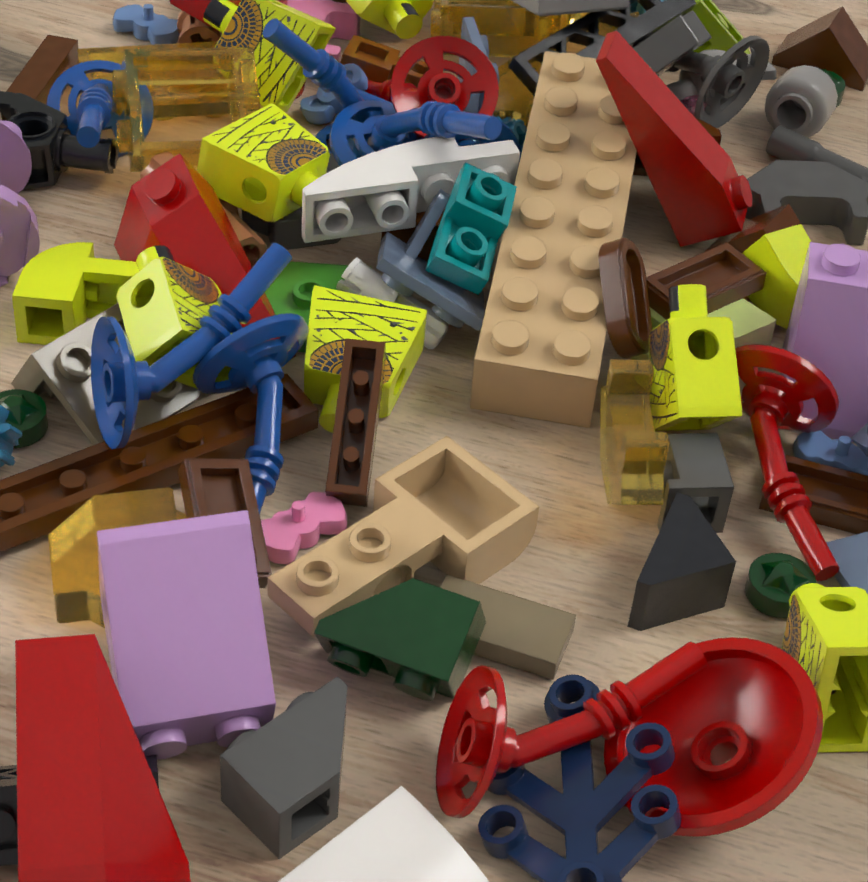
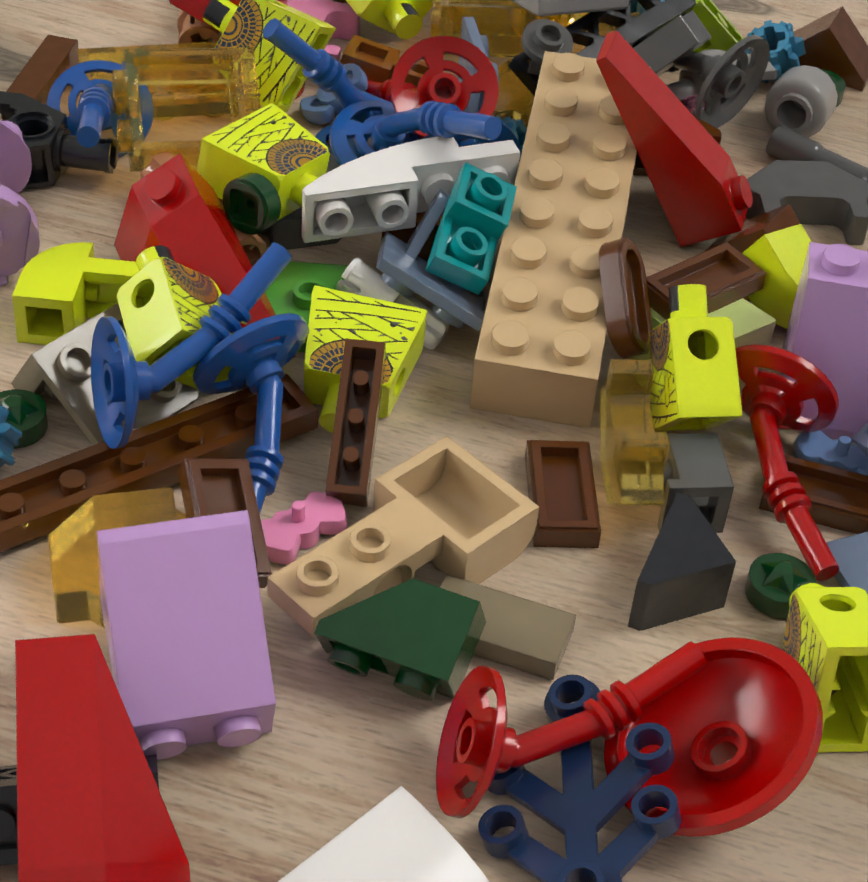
medium blue piece [113,4,179,48] -> none
dark grey slope [220,676,348,859] -> none
none -> dark green tile [222,173,281,234]
none -> dark grey plate [521,19,573,75]
none -> reddish brown tile [525,440,601,548]
none -> dark azure gear [744,20,806,83]

